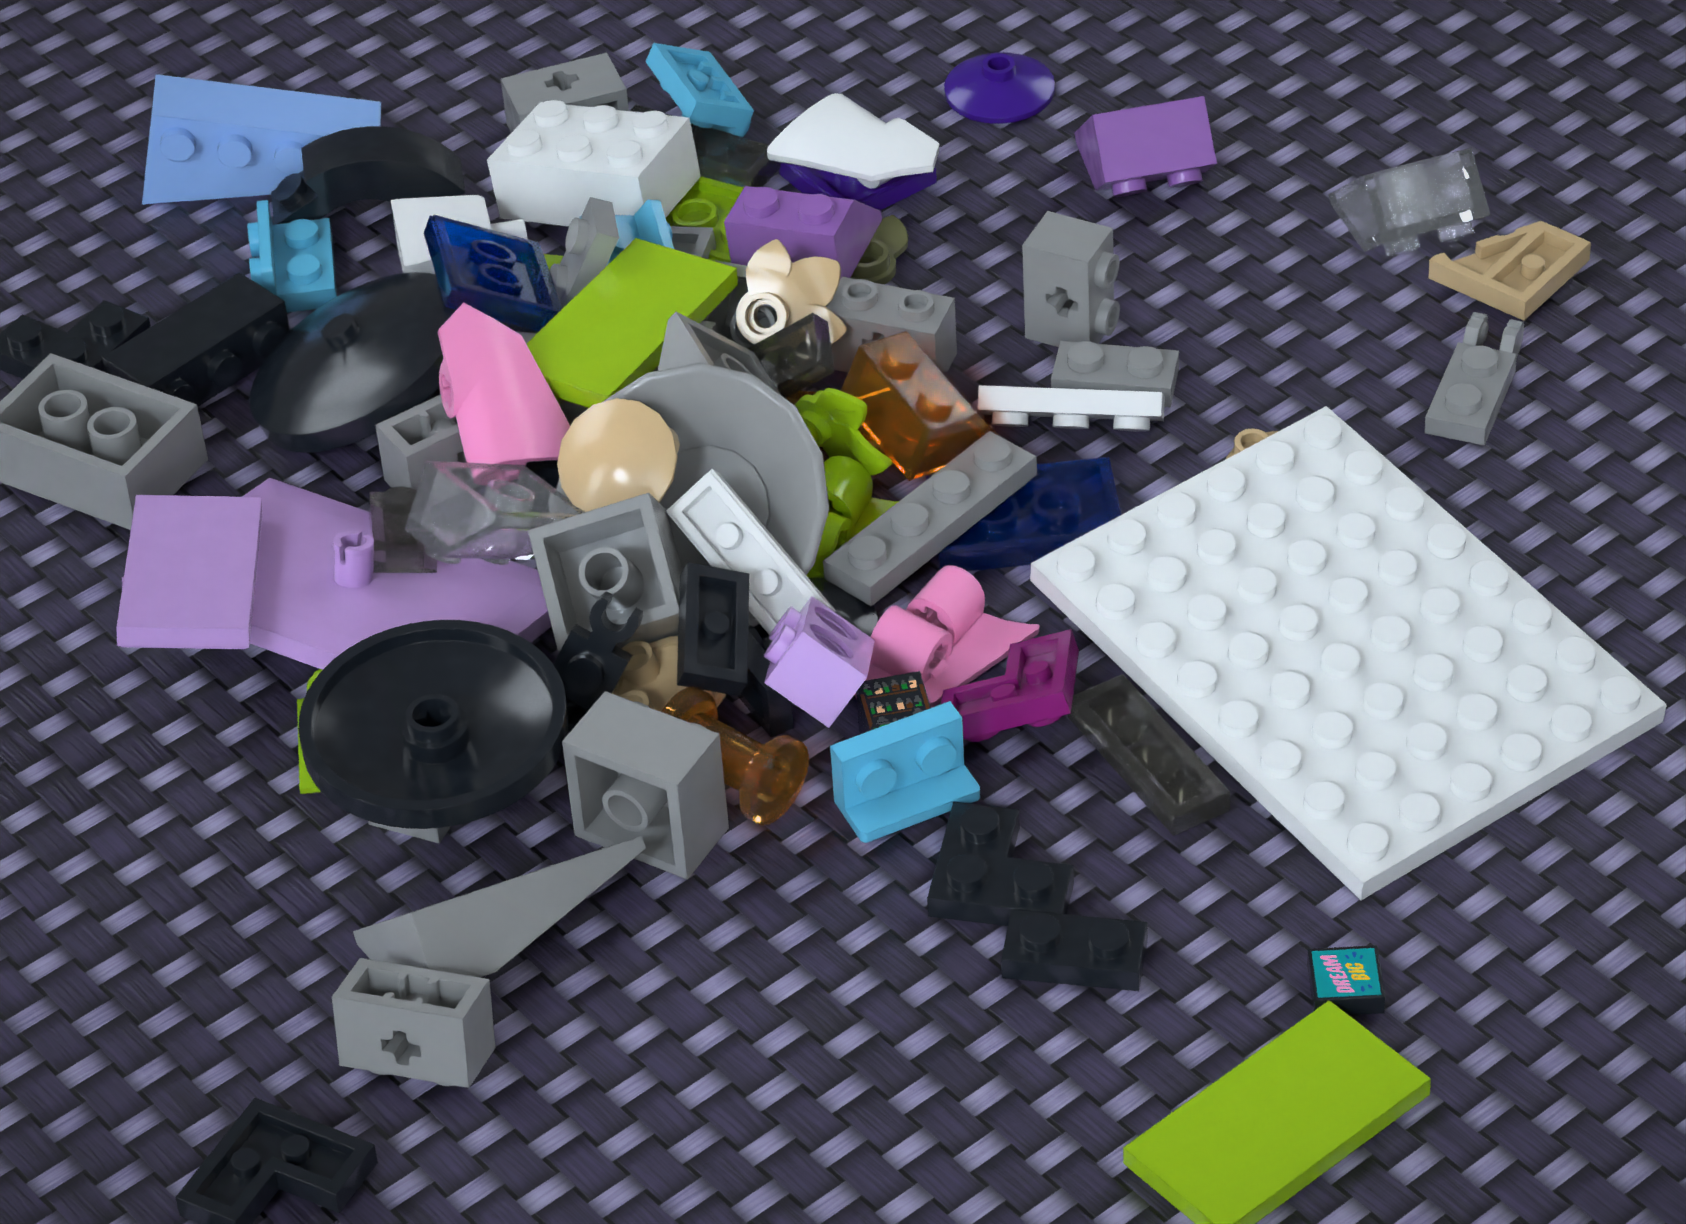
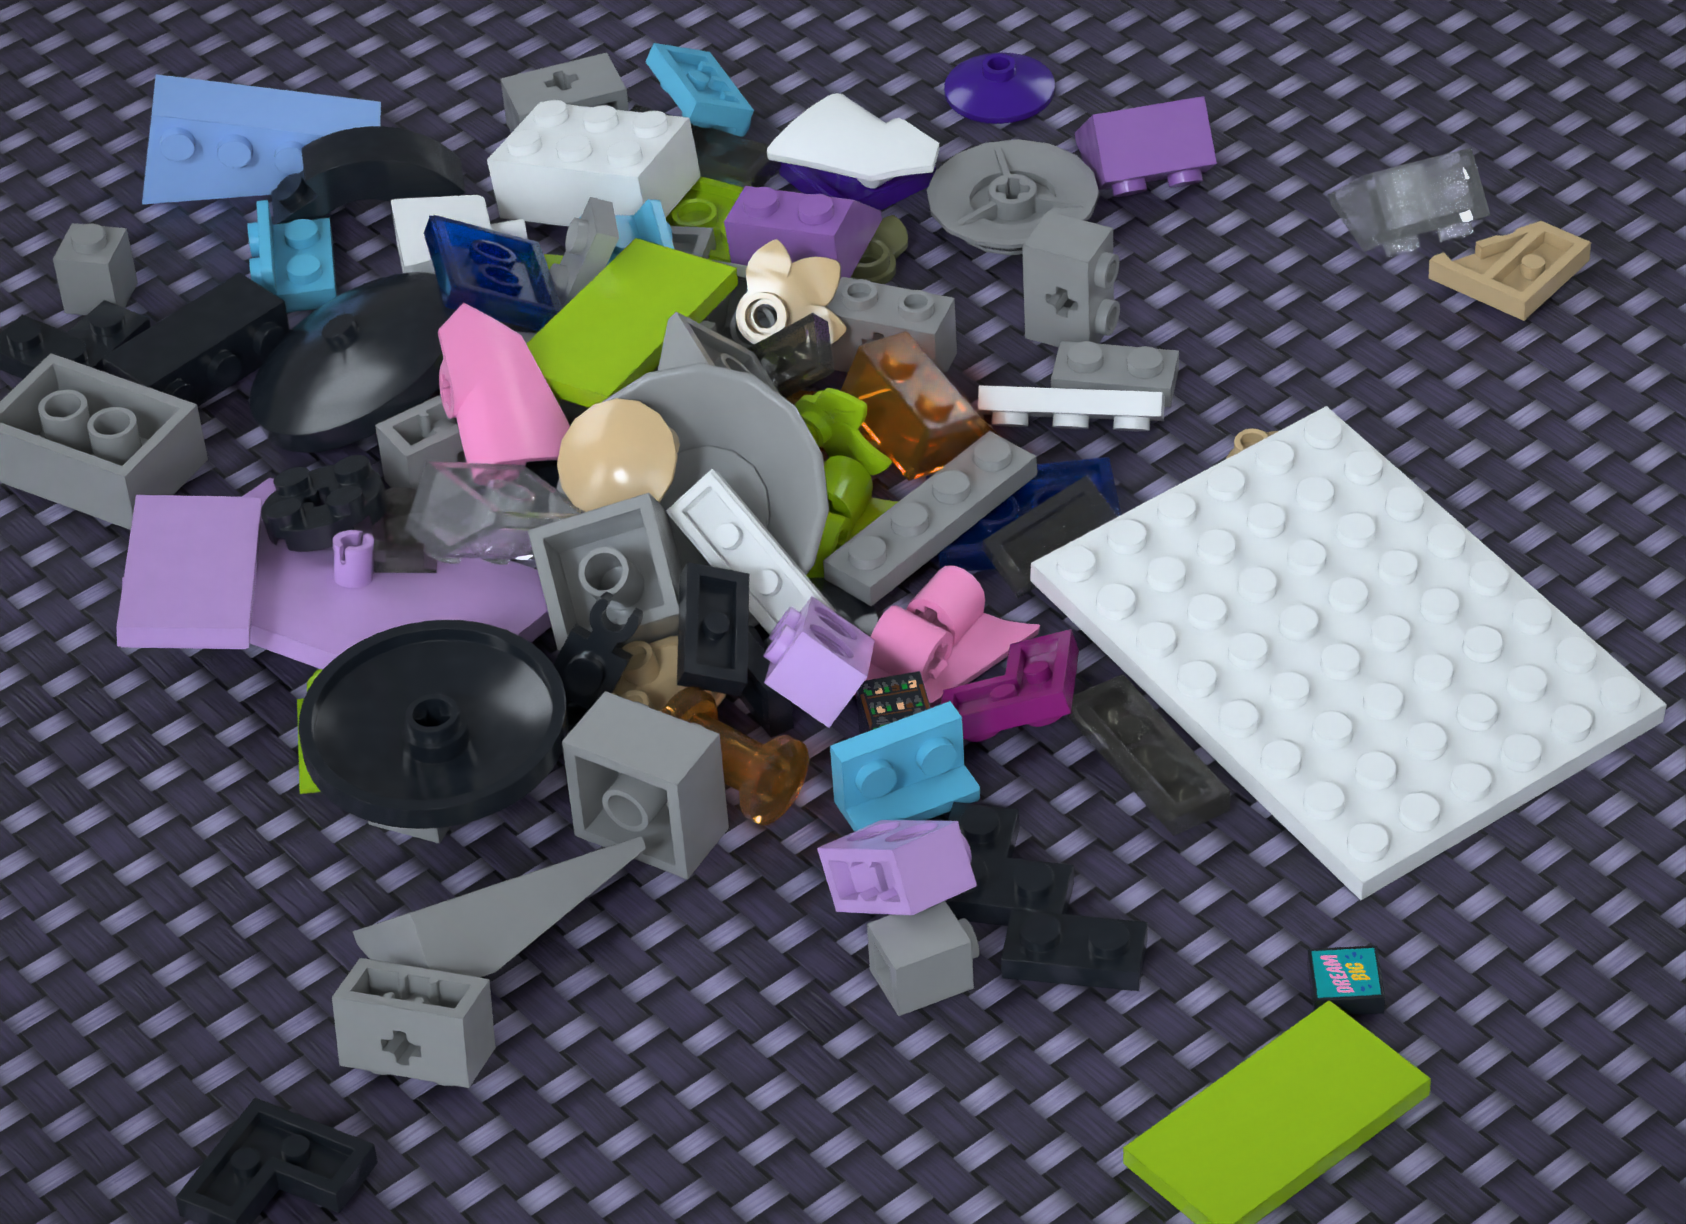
light grey hinge [1424,312,1525,446] -> none
none -> light grey brick [53,223,138,315]
none -> black plate [261,455,389,552]
none -> lavender brick [817,820,977,915]
none -> light grey brick [867,901,979,1016]
none -> light grey piece [927,139,1099,255]
none -> clear smoke plate [982,475,1118,598]

